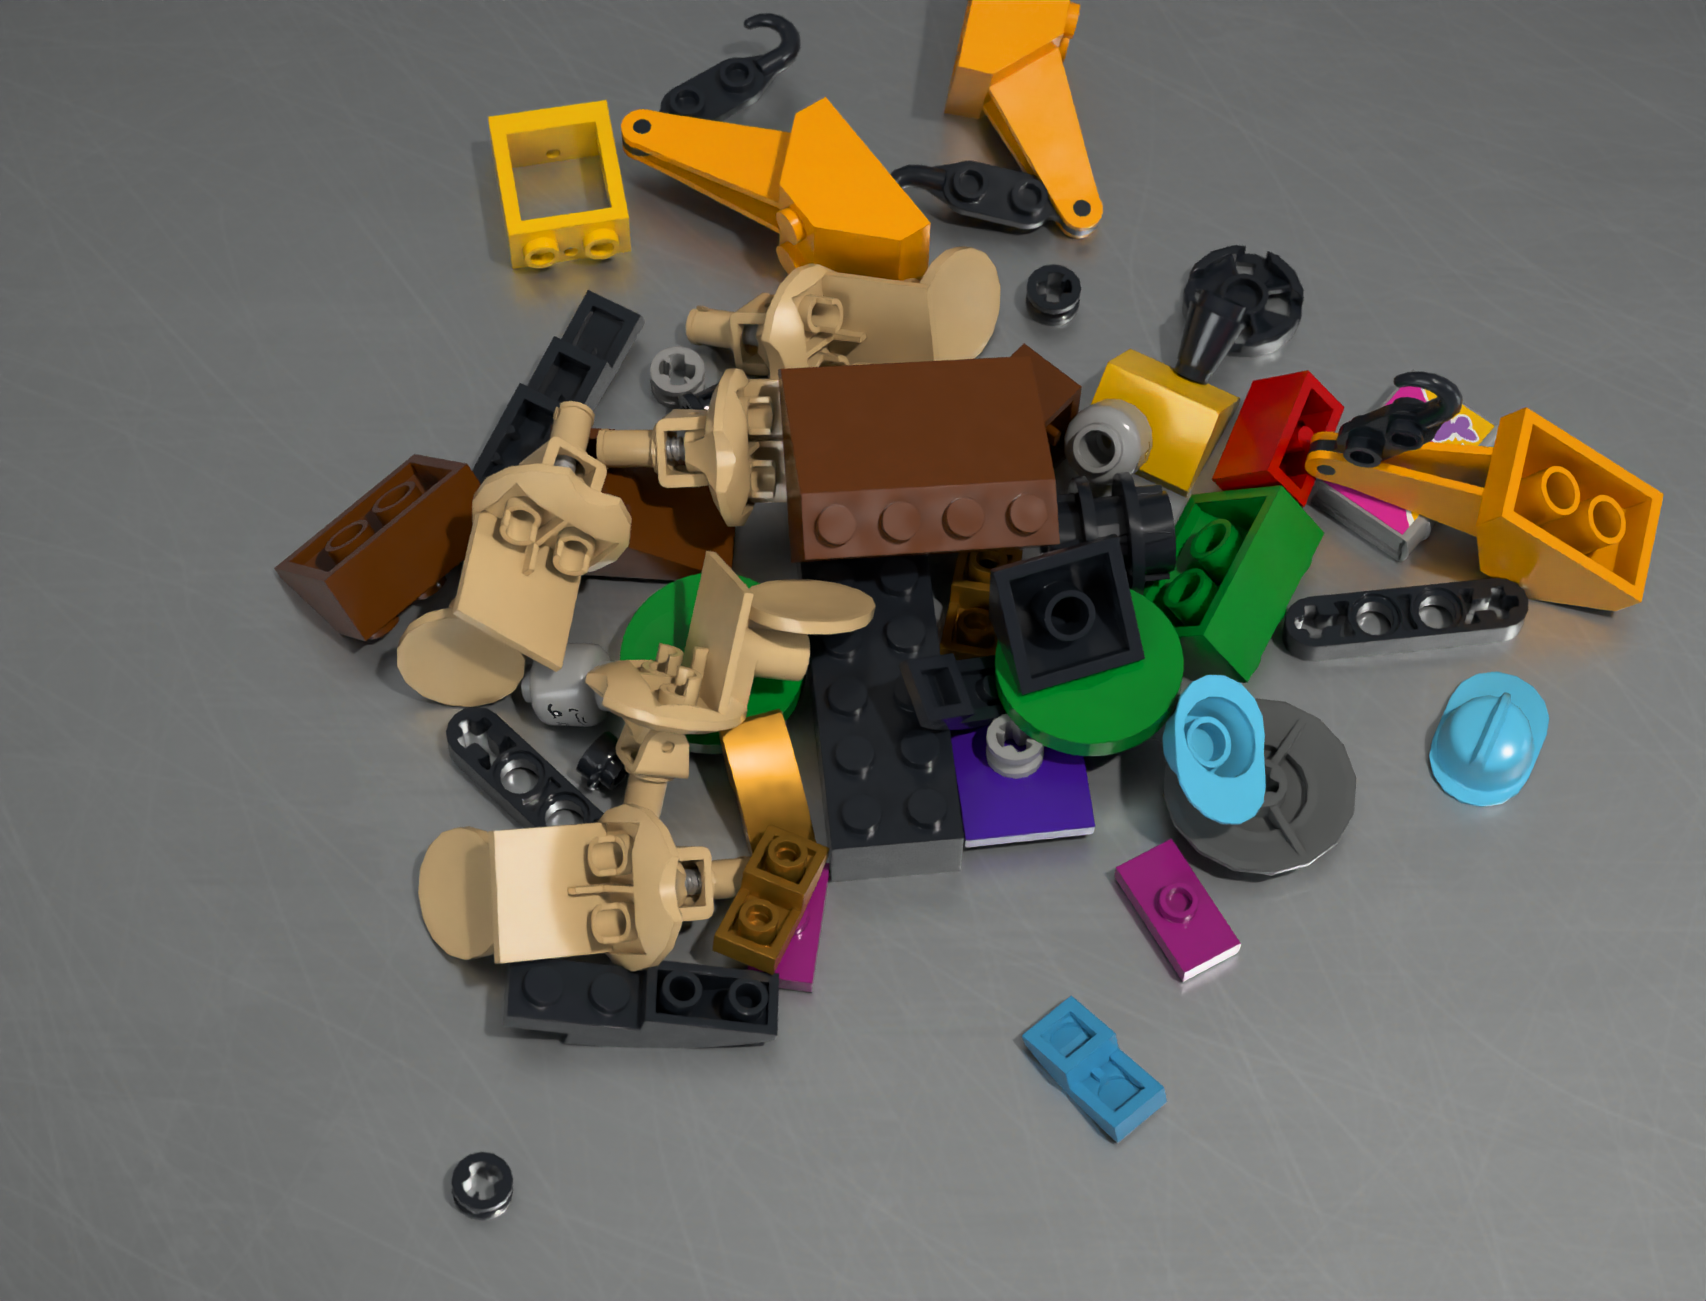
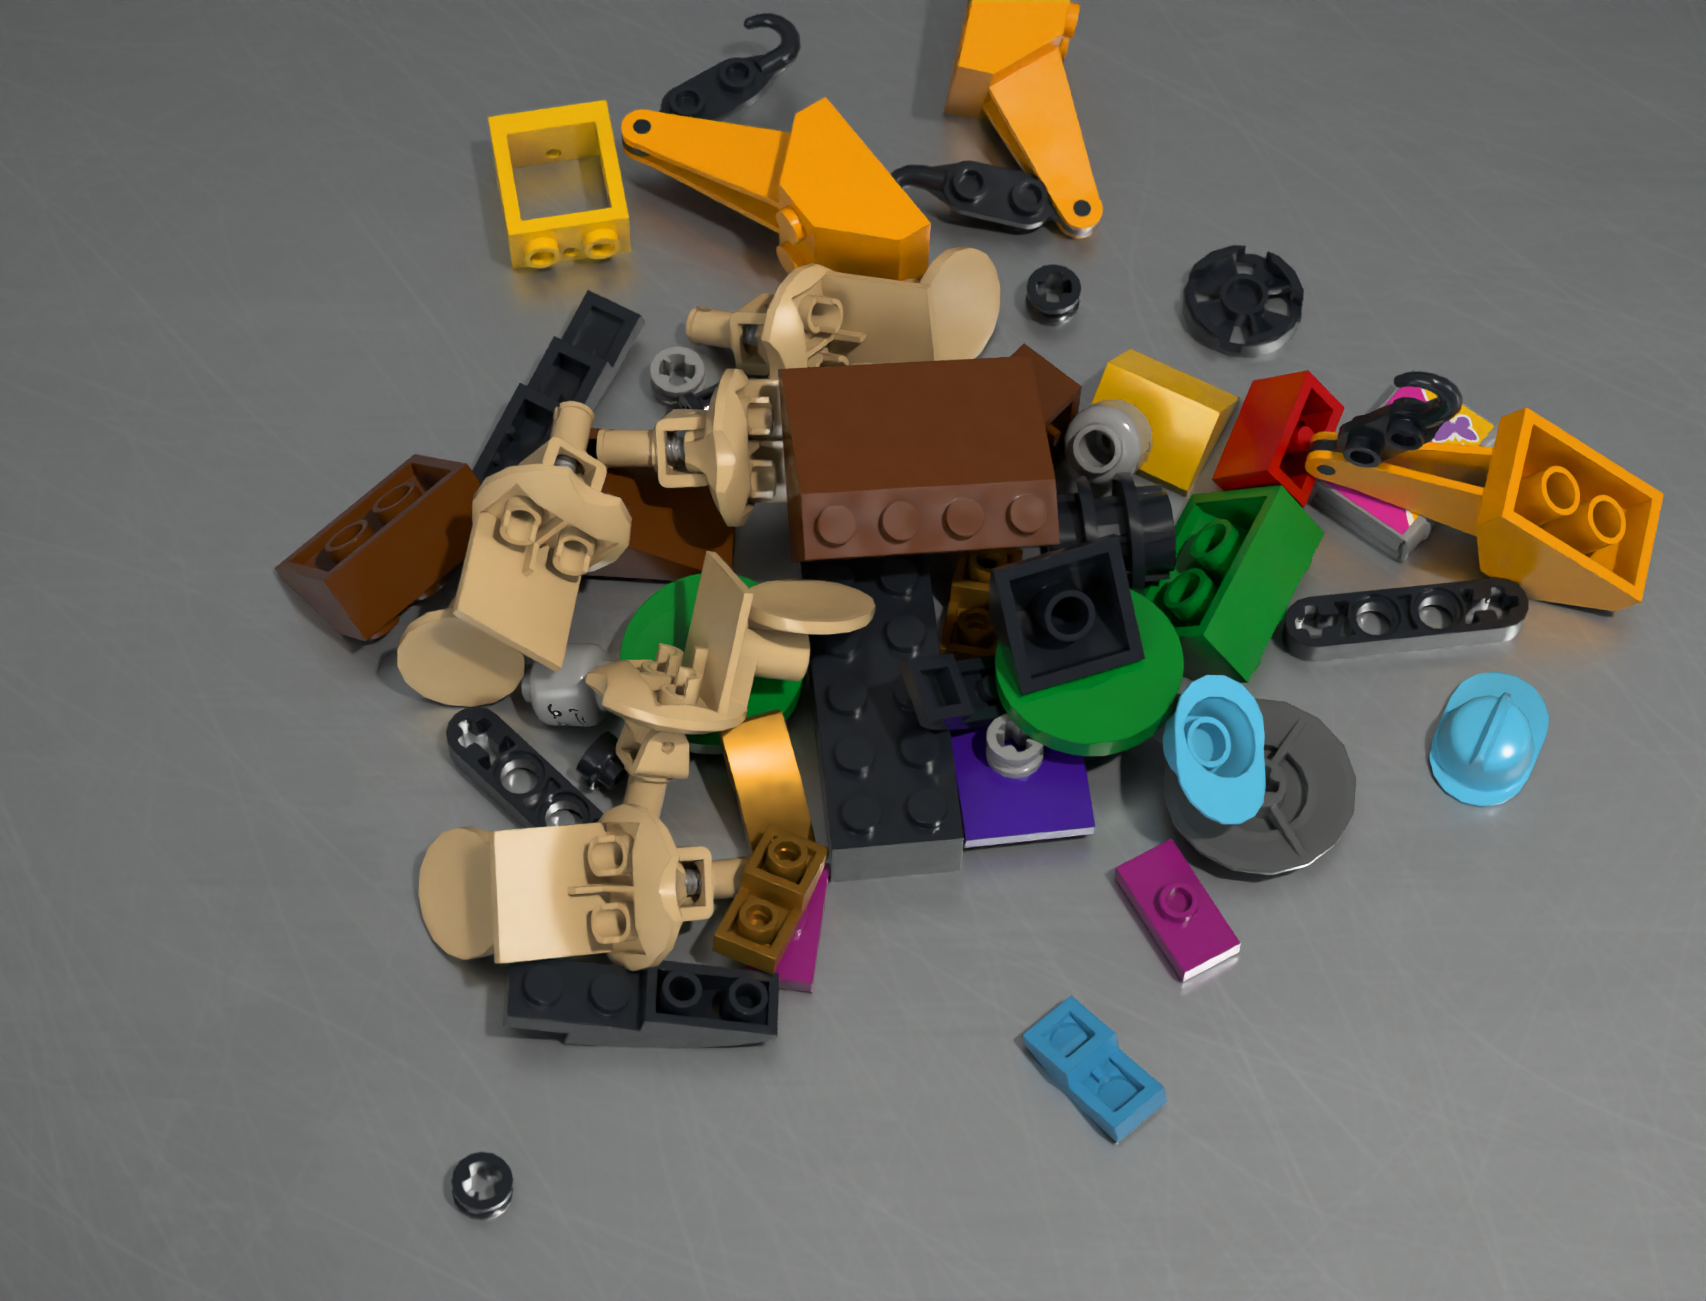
black cone [1174,289,1247,385] -> none

